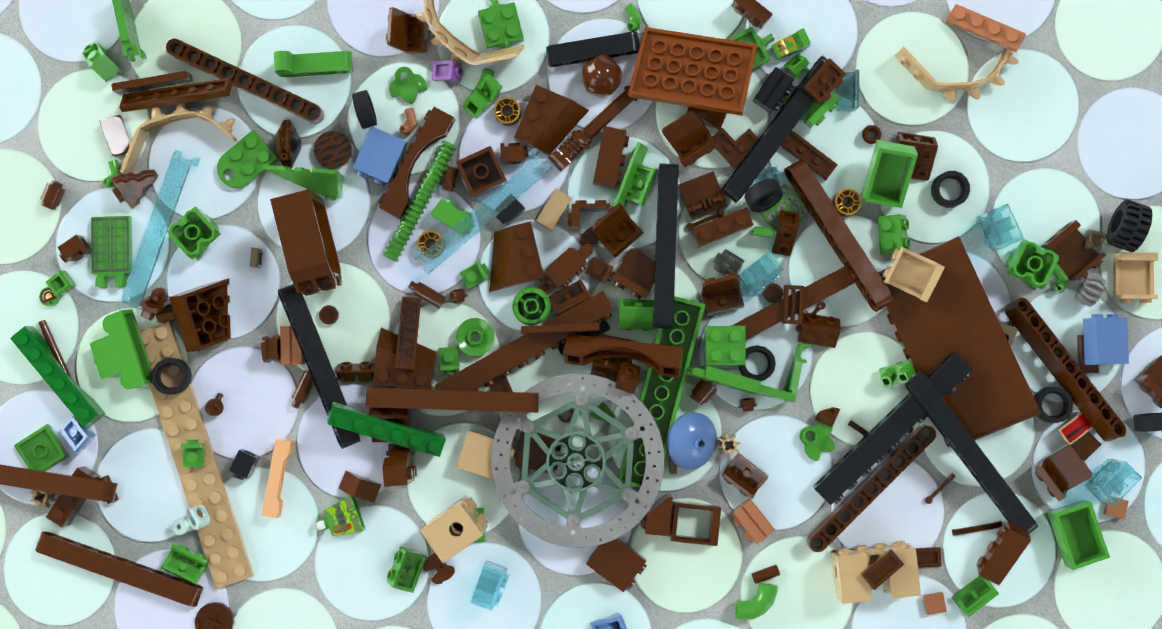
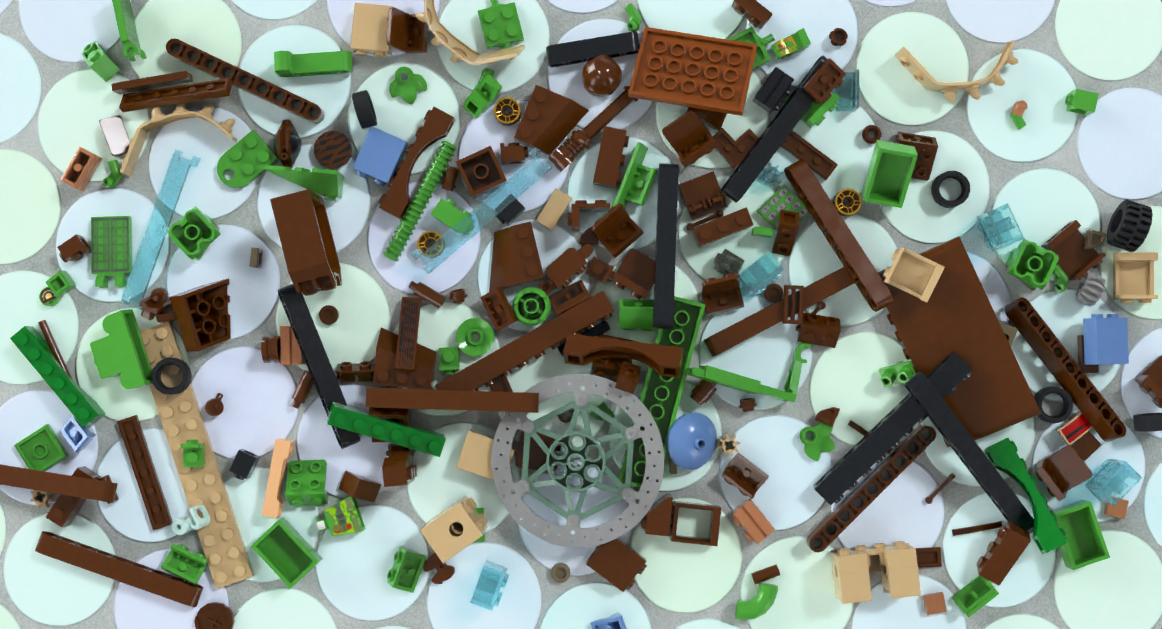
reddish brown brick [40,180,66,210] -> none
reddish brown rock [111,169,158,209] -> none
nougat arm [399,107,418,135] -> none
medium lavender bracket [432,60,463,83] -> none
bright green bracket [459,261,490,289] -> none
reddish brown tile [521,323,599,335] -> none
bright green brick [704,326,746,365] -> none
black tyre [738,345,776,381] -> none
black tyre [744,178,783,212] -> none
bright green tile [783,54,810,79] -> none
reddish brown tile [861,549,905,590] -> none
bright green bracket [878,214,910,255] -> none
nougat plate [946,4,1026,53] -> none
none -> nougat brick [60,146,103,191]
none -> reddish brown tile [117,415,173,531]
none -> bright green piece [251,517,323,589]
none -> bright green bracket [285,459,328,507]
none -> tan brick [350,3,393,58]
none -> reddish brown bracket [480,287,518,332]
none -> dark tan tile [551,562,570,583]
none -> reddish brown plate [829,28,848,46]
none -> green arch [984,438,1067,555]
none -> arm [1010,100,1027,130]
none -> bright green brick [1065,89,1099,115]

